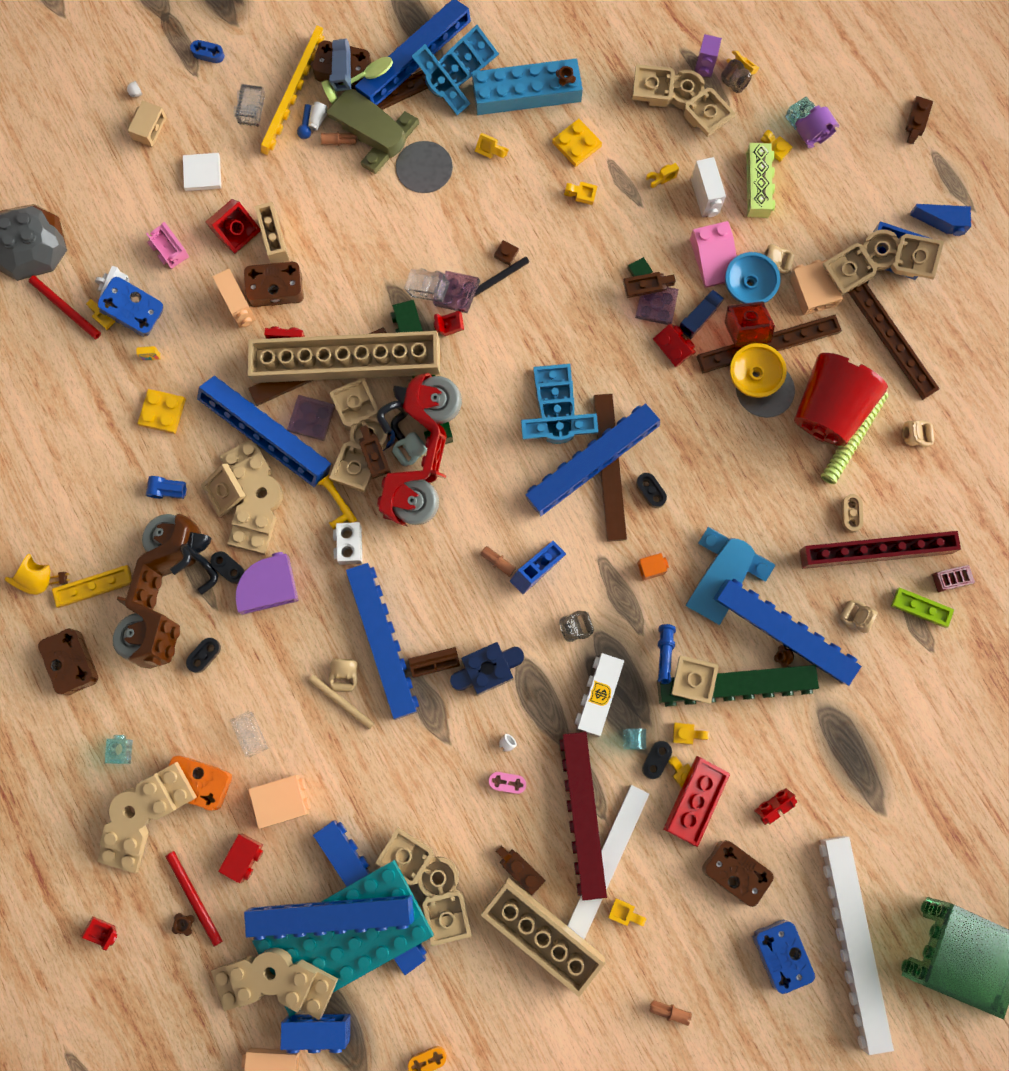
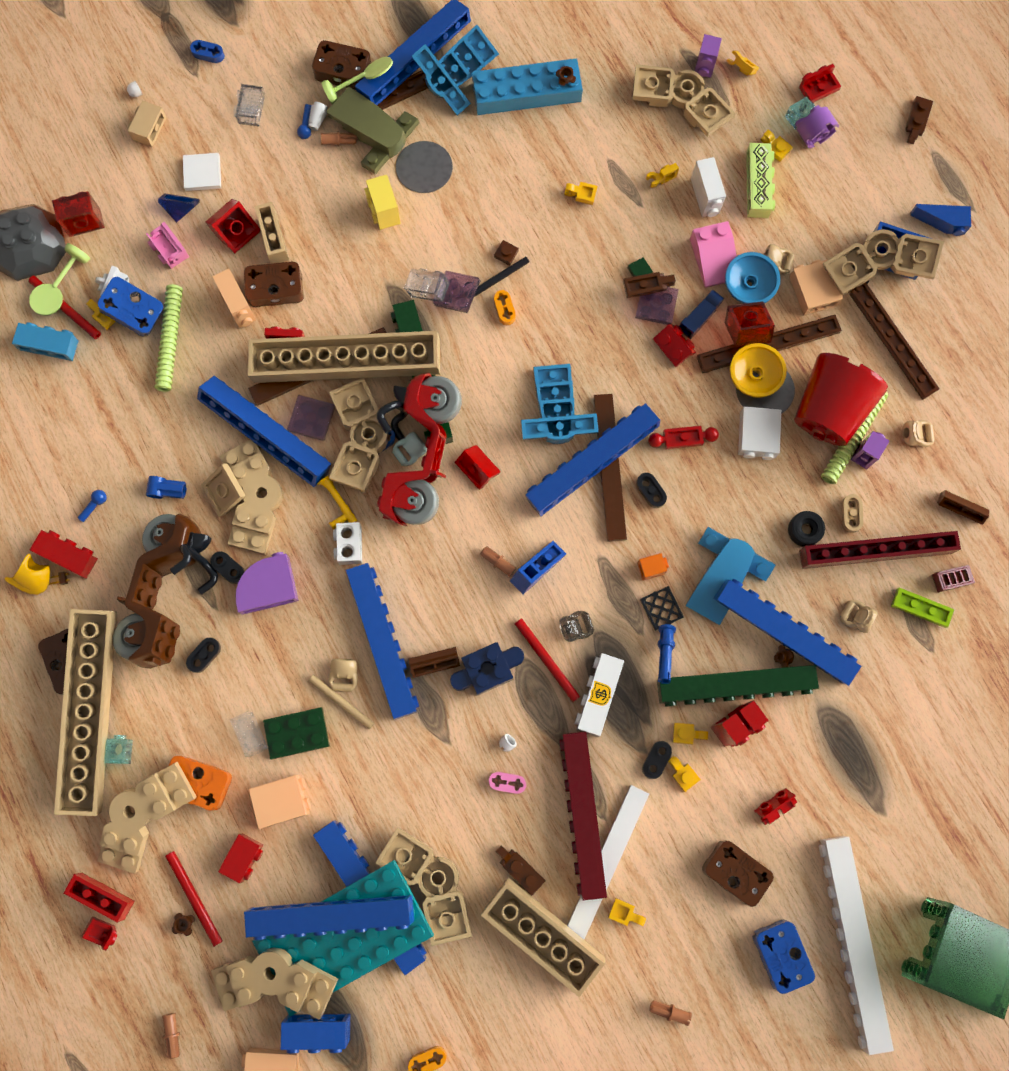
yellow tile [52,565,132,608] -> none
yellow tile [136,346,160,361] -> none
yellow plate [137,389,186,434] -> none
yellow plate [261,25,325,155] -> none
sand blue leg [329,38,351,91] -> none
reddish brown hinge [359,425,391,479] -> none
red bracket [433,311,464,336] -> none
yellow plate [475,133,509,158] -> none
yellow plate [552,119,602,167] -> none
clear light blue brick [623,729,646,750] -> none
tile [663,756,730,847] -> none
tan plate [671,655,719,704] -> none
clear smoke piece [721,59,752,93] -> none
none -> dark azure brick [12,322,79,361]
none -> yellowish green piece [29,243,90,316]
none -> red brick [30,530,98,579]
none -> clear red brick [52,191,105,237]
none -> tan brick [54,609,117,816]
none -> red brick [63,872,135,923]
none -> blue bar [78,490,107,522]
none -> yellowish green piece [154,284,183,392]
none -> clear blue slope [158,193,200,223]
none -> nougat axle [162,1013,180,1059]
none -> dark green plate [263,707,330,760]
none -> light yellow brick [364,175,400,230]
none -> red panel [454,445,501,490]
none -> light orange beam [494,290,515,326]
none -> red piece [515,618,580,702]
none -> black window [640,586,684,631]
none -> red plate [648,426,719,449]
none -> red piece [710,700,769,747]
none -> white brick [738,406,782,460]
none -> black tyre [788,511,825,547]
none -> red bracket [799,64,841,104]
none -> medium lavender brick [851,431,889,470]
none -> reddish brown piece [937,490,989,525]

